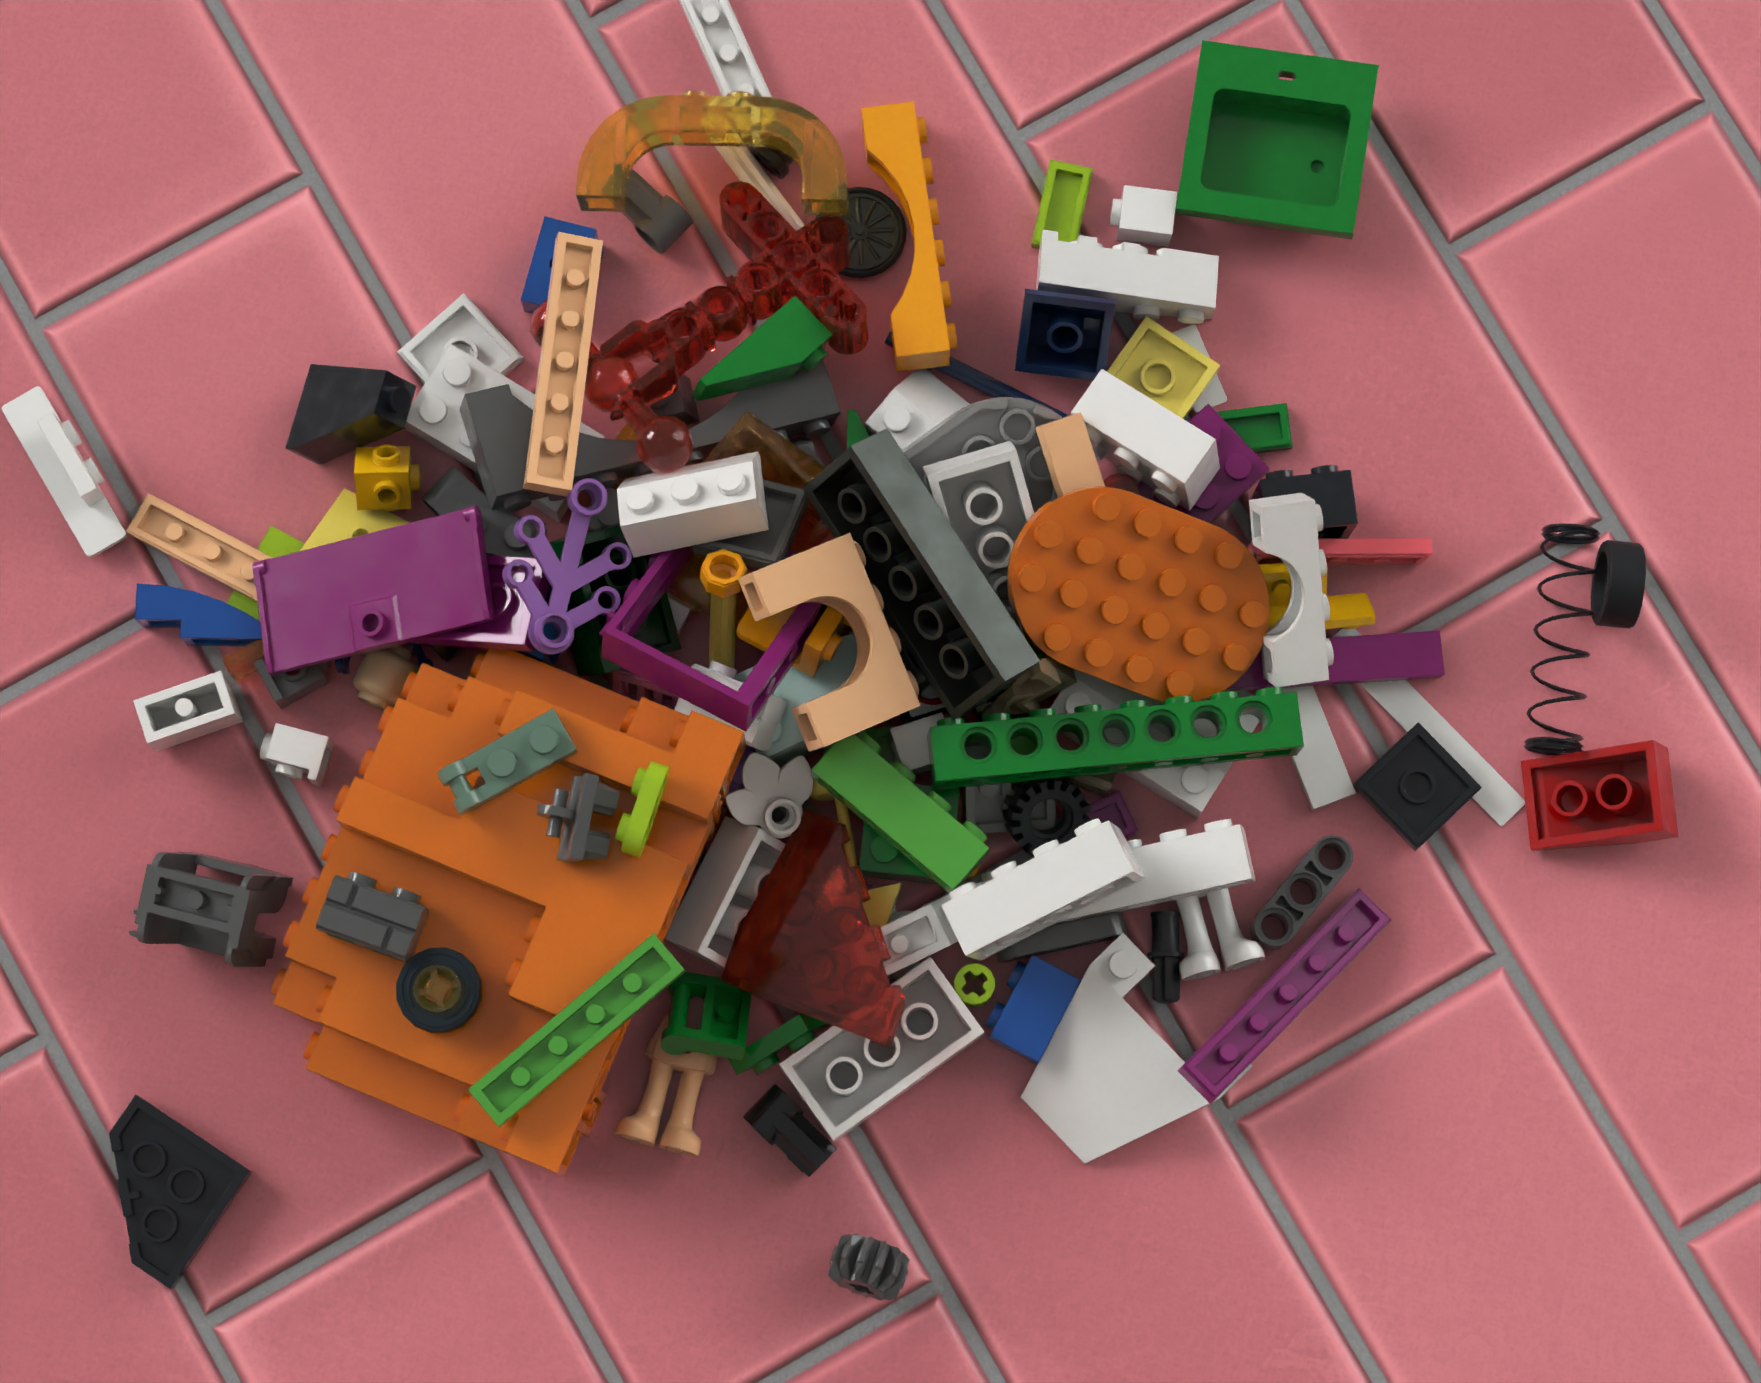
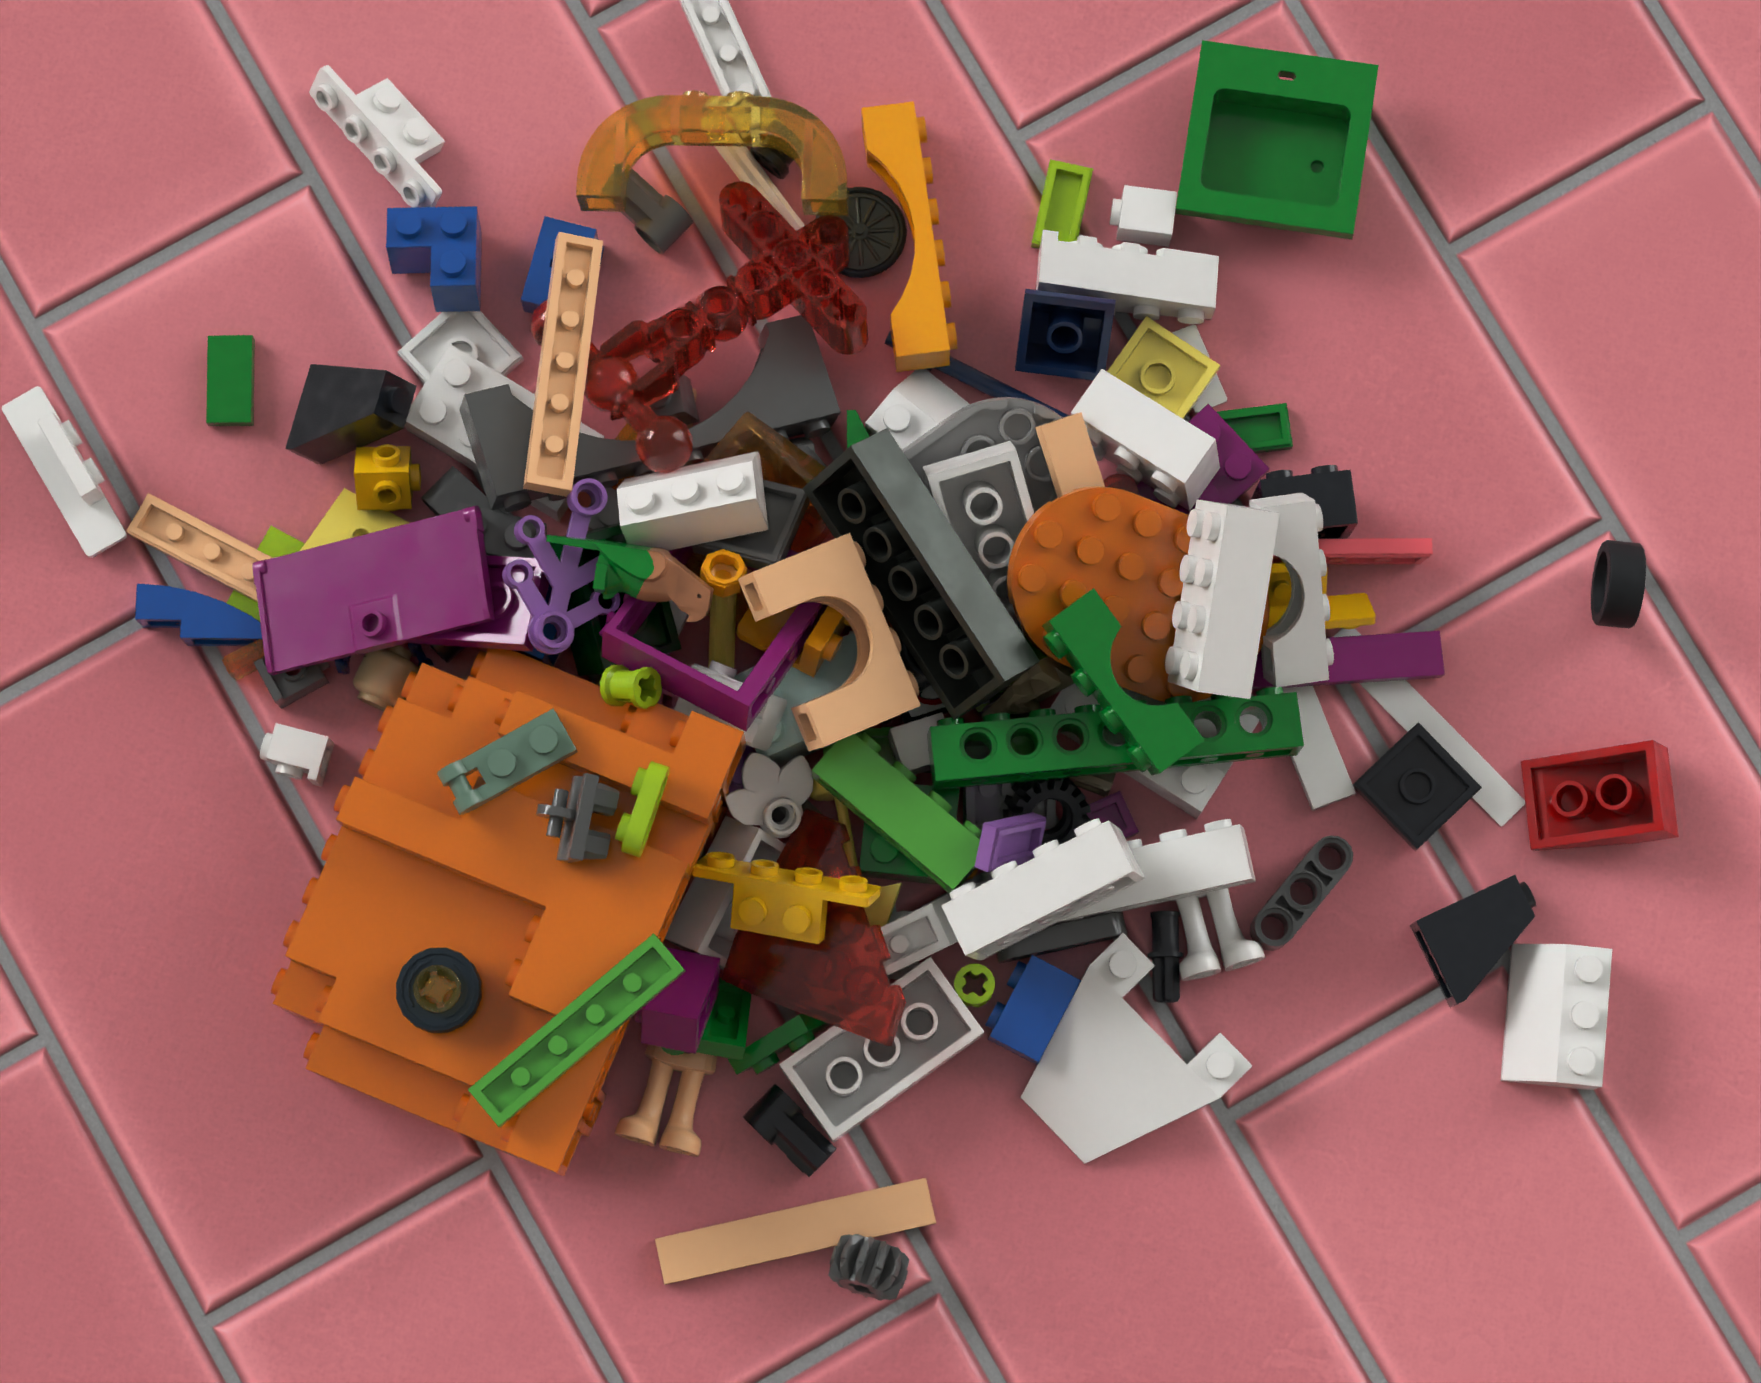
black plate [109,1095,252,1289] -> none
dark grey animal [129,852,293,967] -> none
white brick [133,670,243,751] -> none
dark grey brick [316,871,429,963] -> none
green slope [692,296,833,401] -> none
magenta tile [1177,888,1391,1104] -> none
black piece [1524,523,1600,756] -> none
none -> green tile [206,335,255,426]
none -> white bracket [309,65,445,208]
none -> blue brick [386,206,482,312]
none -> animal [546,535,714,622]
none -> lime bush [600,665,662,709]
none -> magenta brick [635,948,721,1054]
none -> light nougat tile [655,1178,936,1285]
none -> yellow bracket [691,852,881,944]
none -> medium lavender tile [974,812,1047,872]
none -> green arch [1042,588,1205,776]
none -> white brick [1165,499,1280,699]
none -> black slope [1410,875,1536,1008]
none -> white slope [1501,944,1612,1090]

